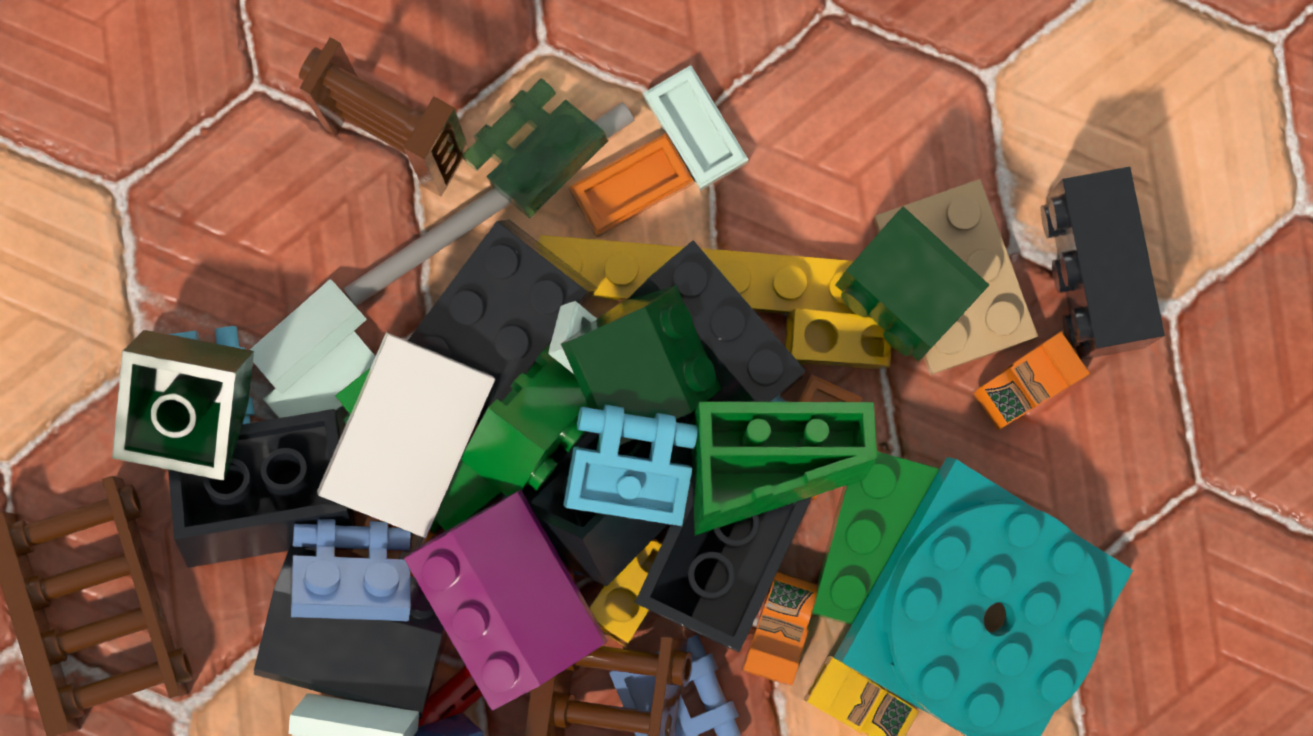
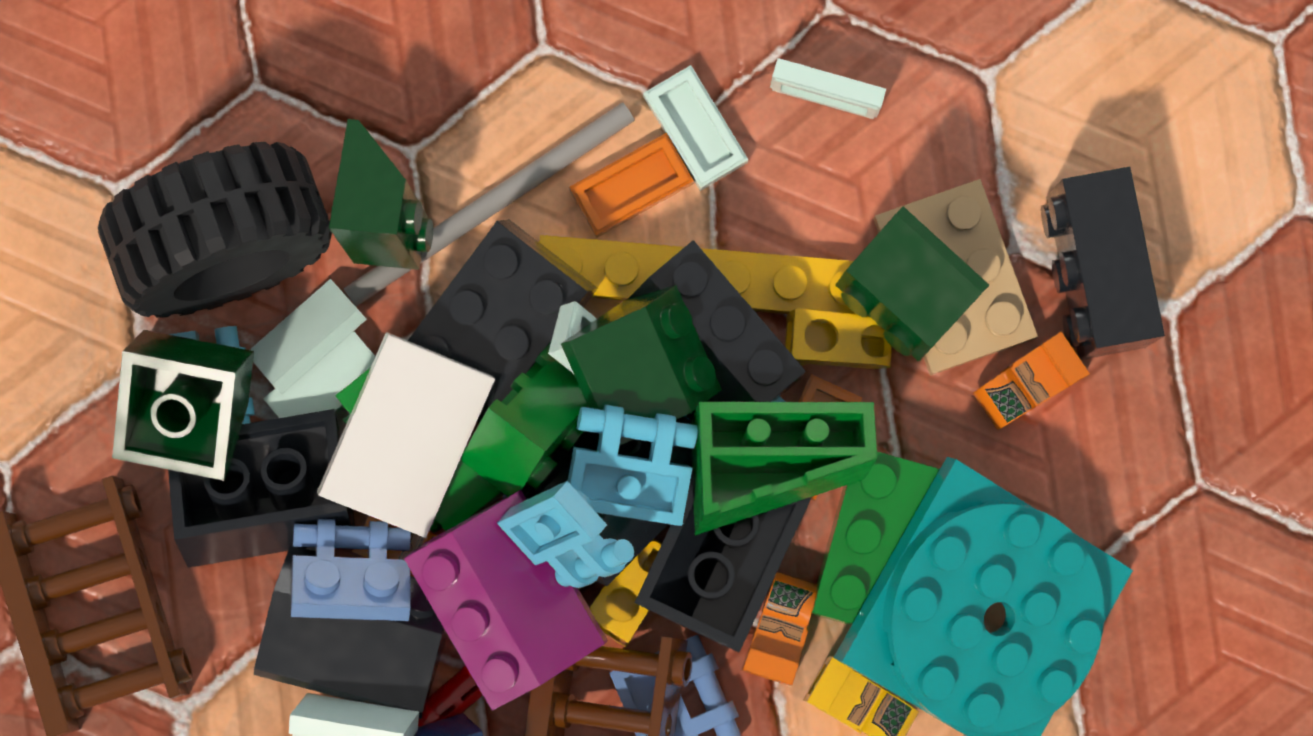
reddish brown fence [299,37,469,197] -> none
clear green plate [461,78,608,219] -> none
none -> black tyre [98,142,332,318]
none -> dark green slope [329,119,433,270]
none -> medium azure plate [497,481,634,588]
none -> light aqua tile [770,58,886,119]

